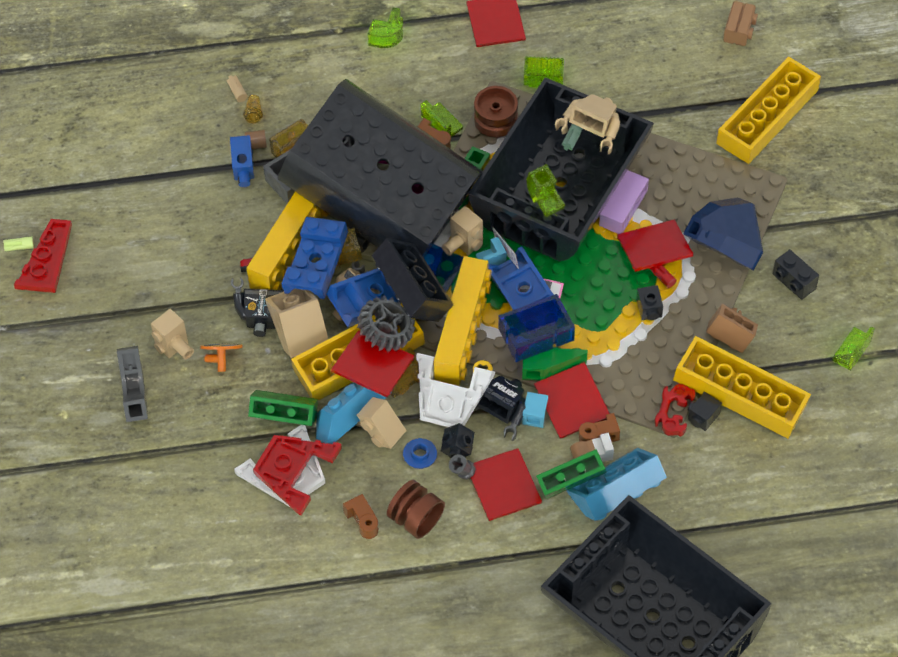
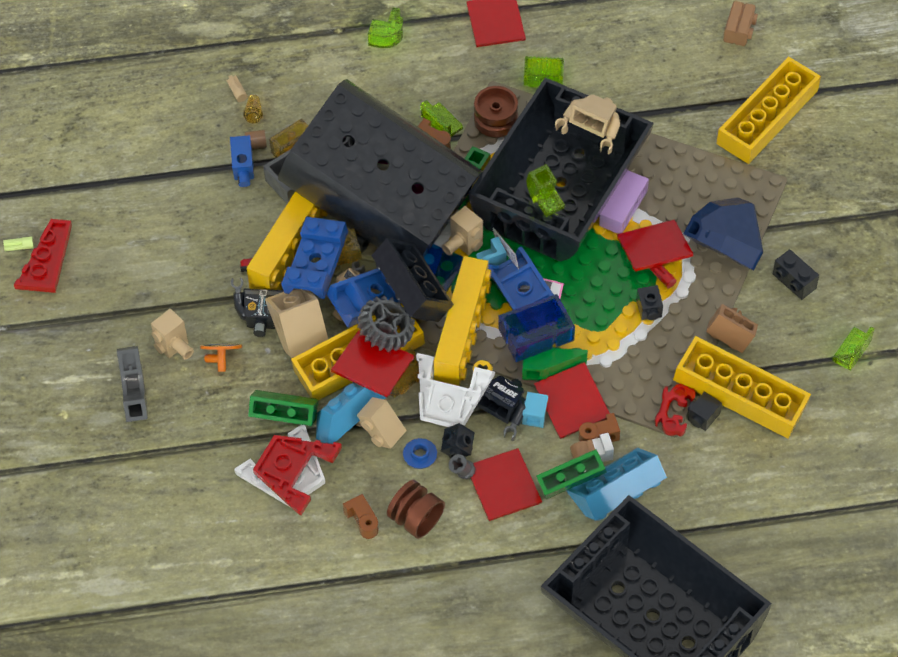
sand green piece [562,124,583,150] -> none

